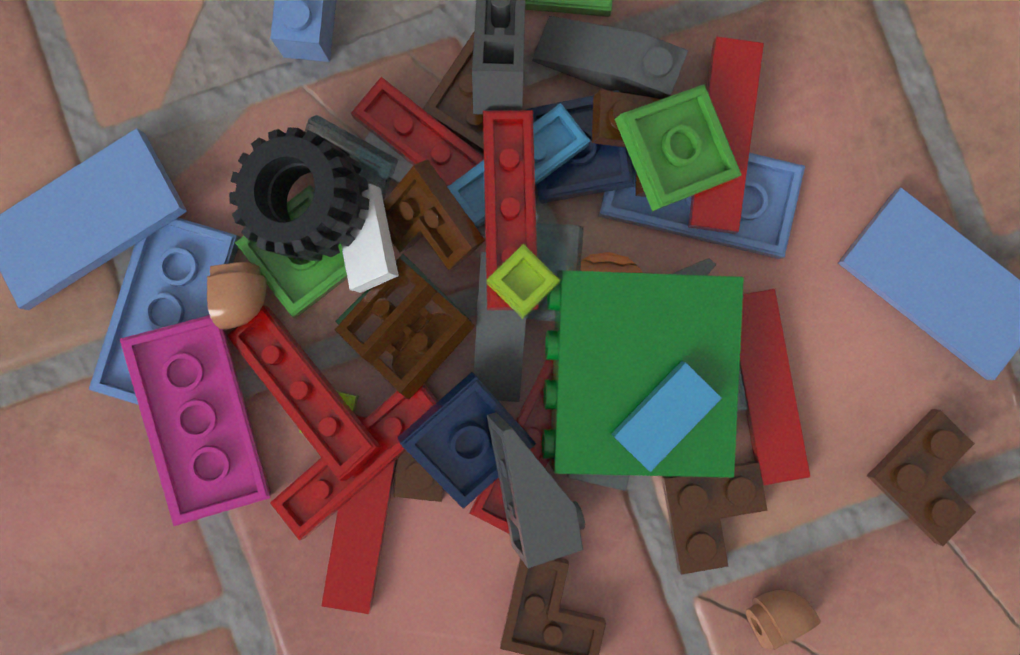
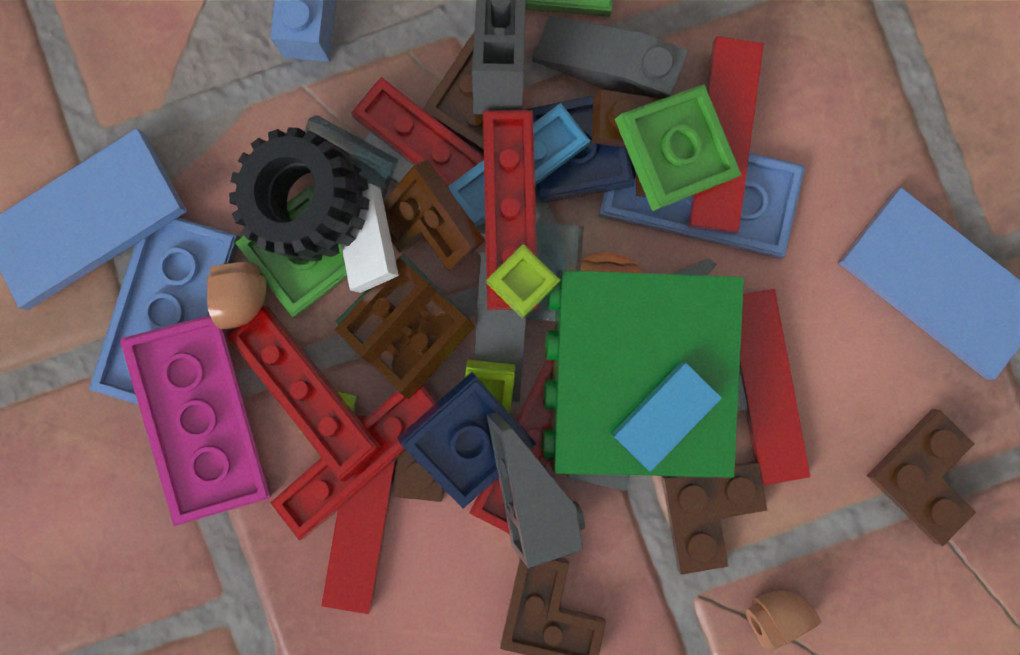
none -> lime tile [465,359,515,413]

